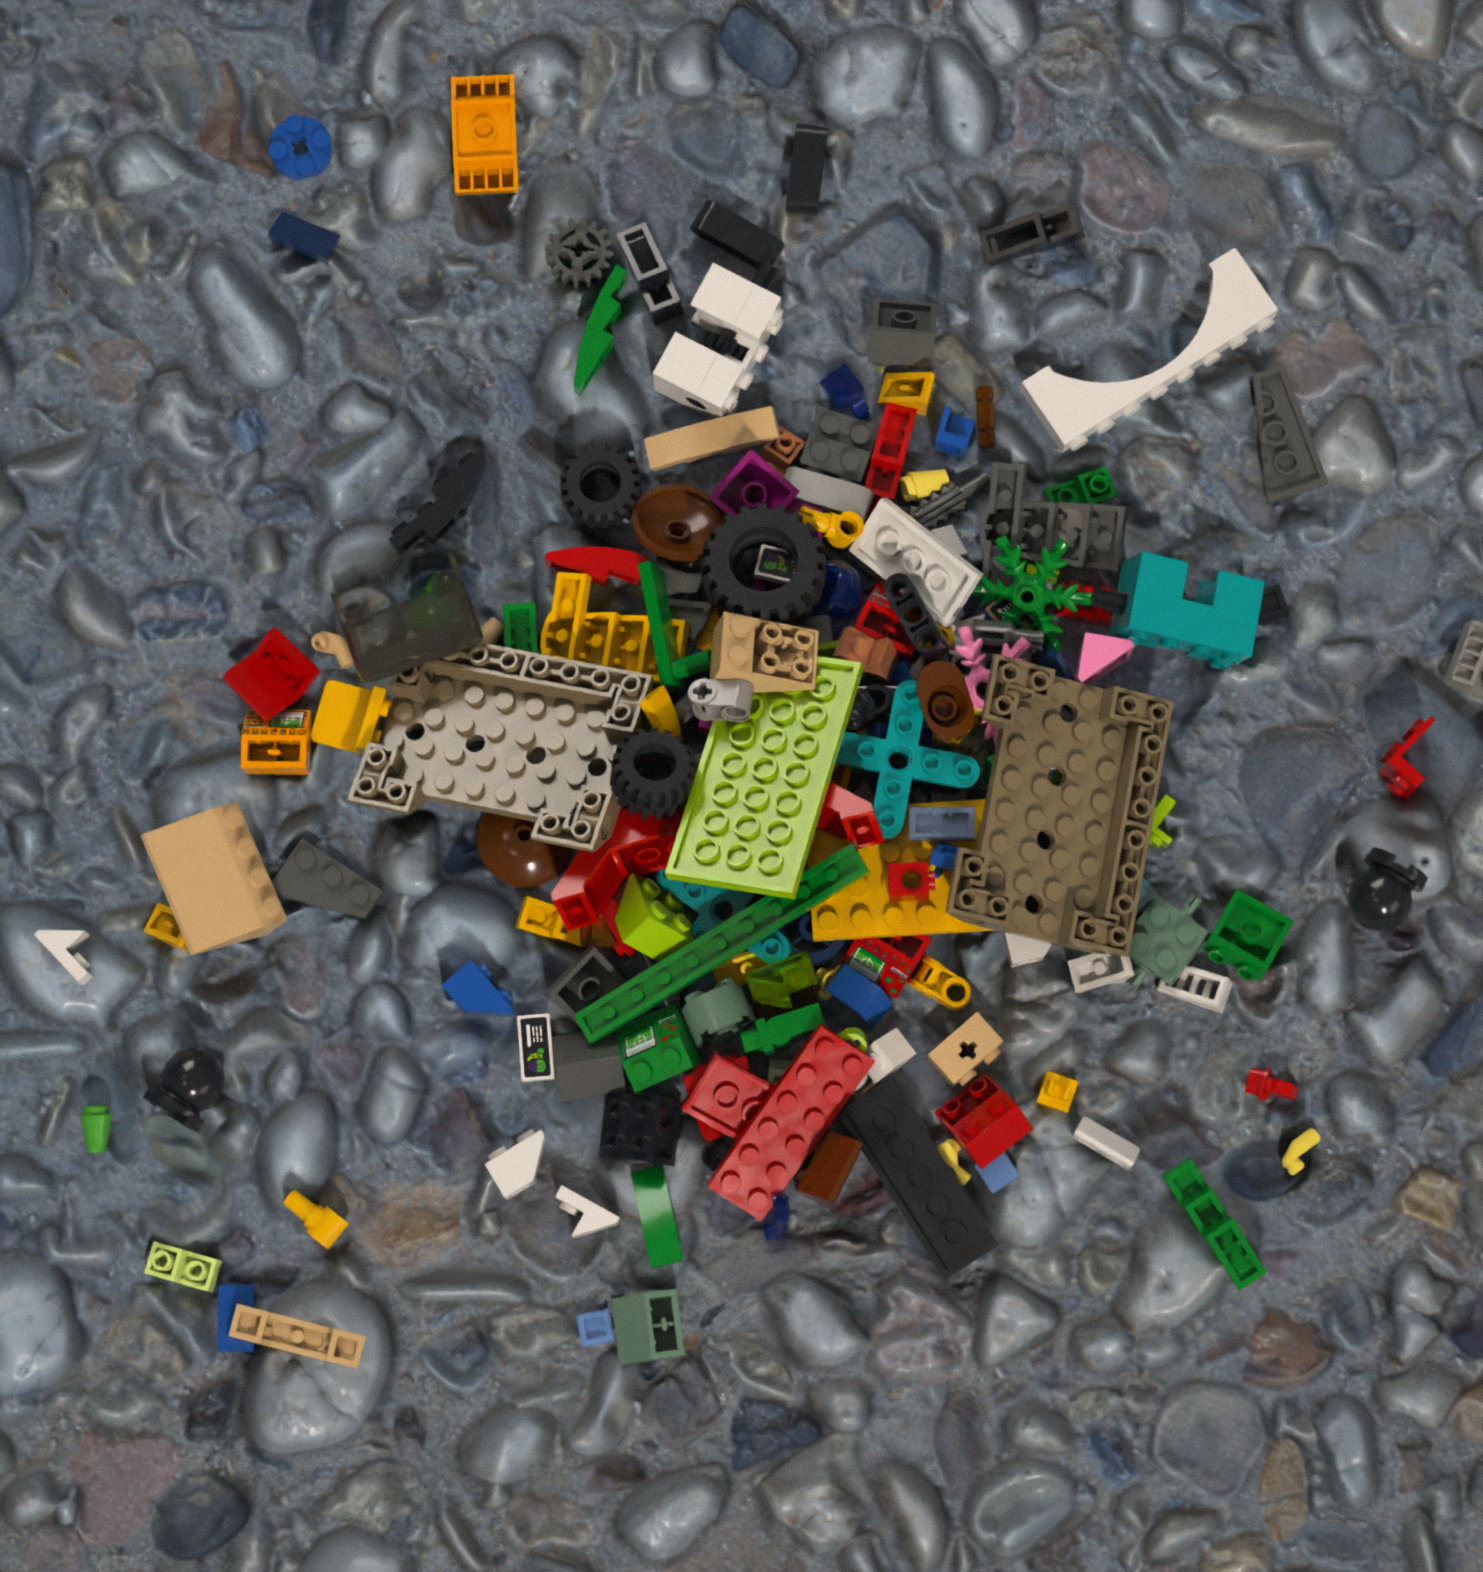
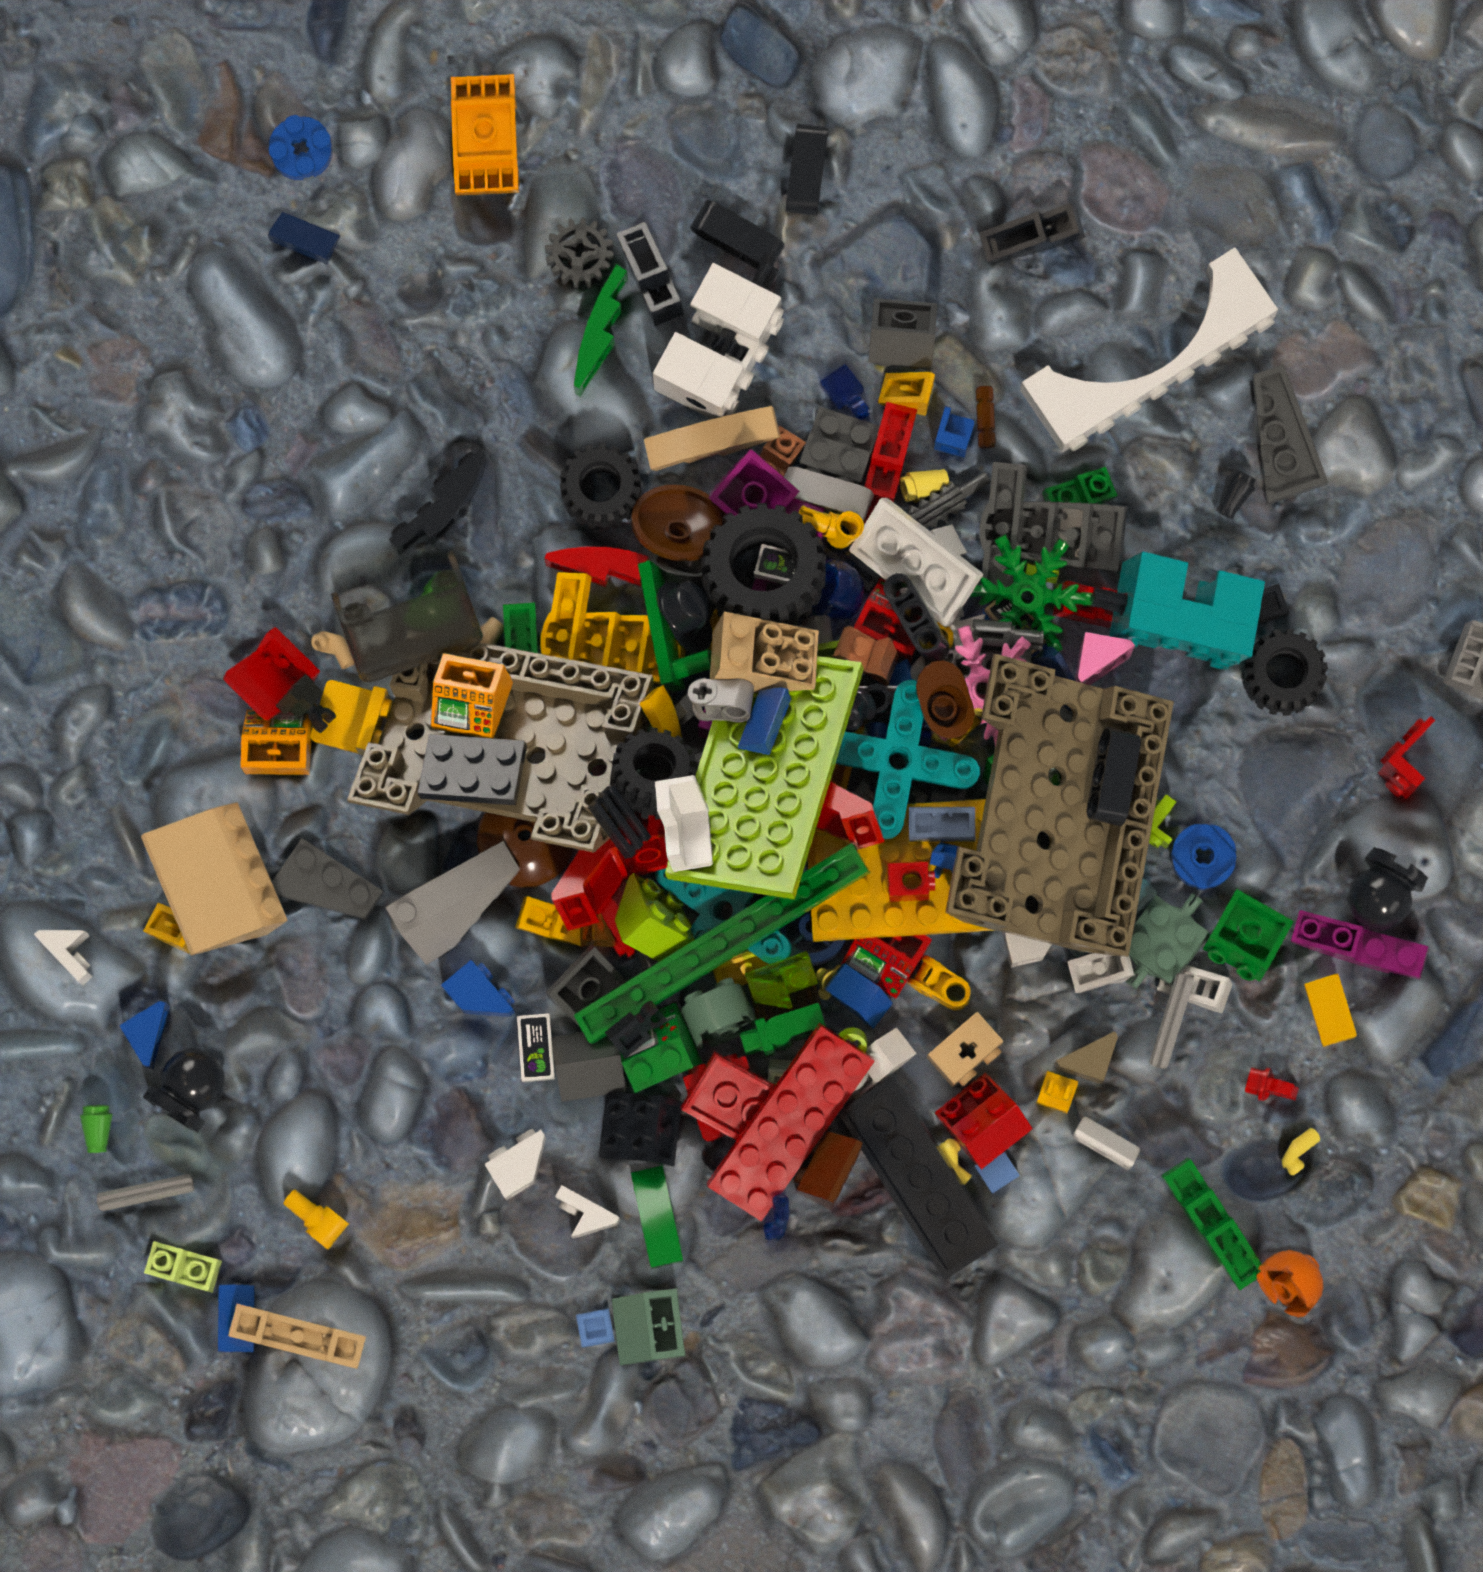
none -> light grey axle [96,1174,194,1211]
none -> blue slope [119,1001,170,1070]
none -> pearl dark grey piece [276,674,336,733]
none -> light grey wedge [386,841,521,965]
none -> plate [418,734,527,805]
none -> light orange slope [431,653,513,739]
none -> black tile [588,785,652,859]
none -> black plate [605,1000,667,1058]
none -> white panel [655,775,713,872]
none -> black piece [656,581,712,654]
none -> blue slope [738,687,791,755]
none -> dark tan slope [1054,1031,1118,1084]
none -> black beam [1086,727,1141,827]
none -> light grey axle [1149,973,1194,1069]
none -> blue plate [1170,824,1236,890]
none -> black cone [1216,469,1256,519]
none -> black tyre [1242,629,1328,716]
none -> orange cylinder [1257,1250,1324,1317]
none -> magenta slope [1291,910,1429,980]
none -> yellow slope [1304,973,1357,1047]

